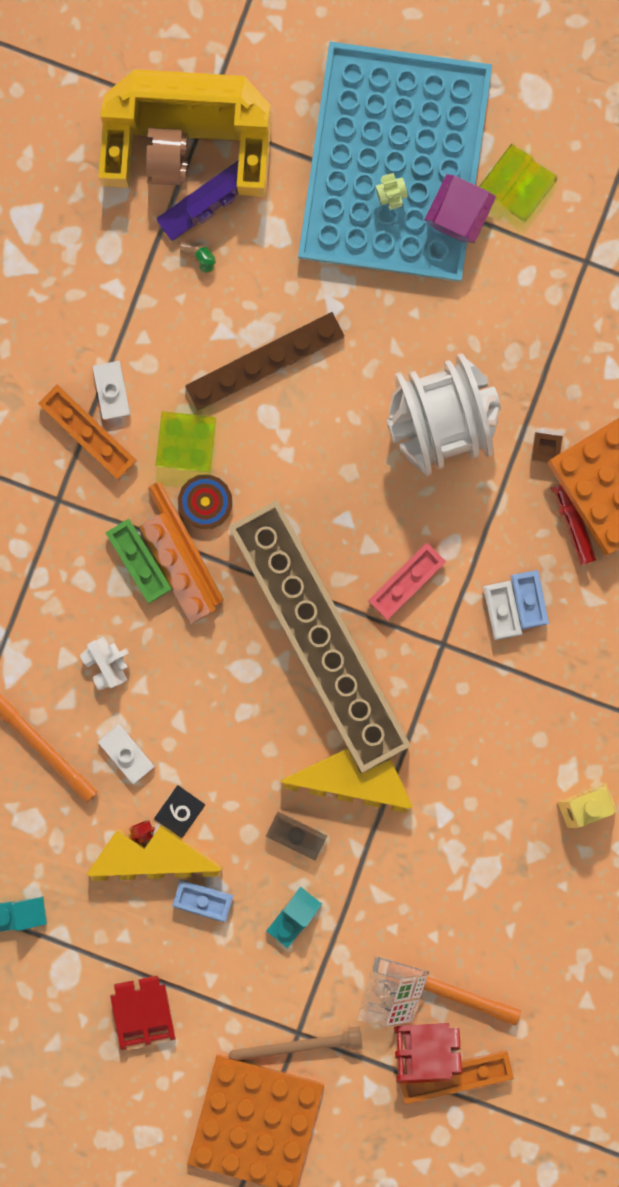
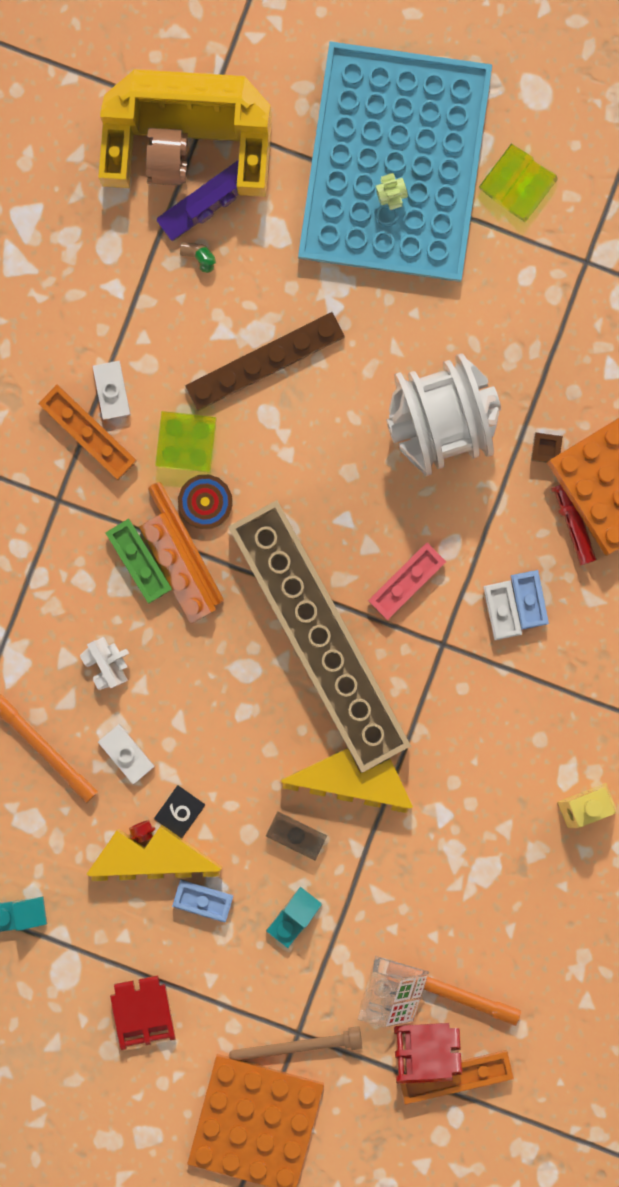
magenta slope [424,174,496,243] -> none

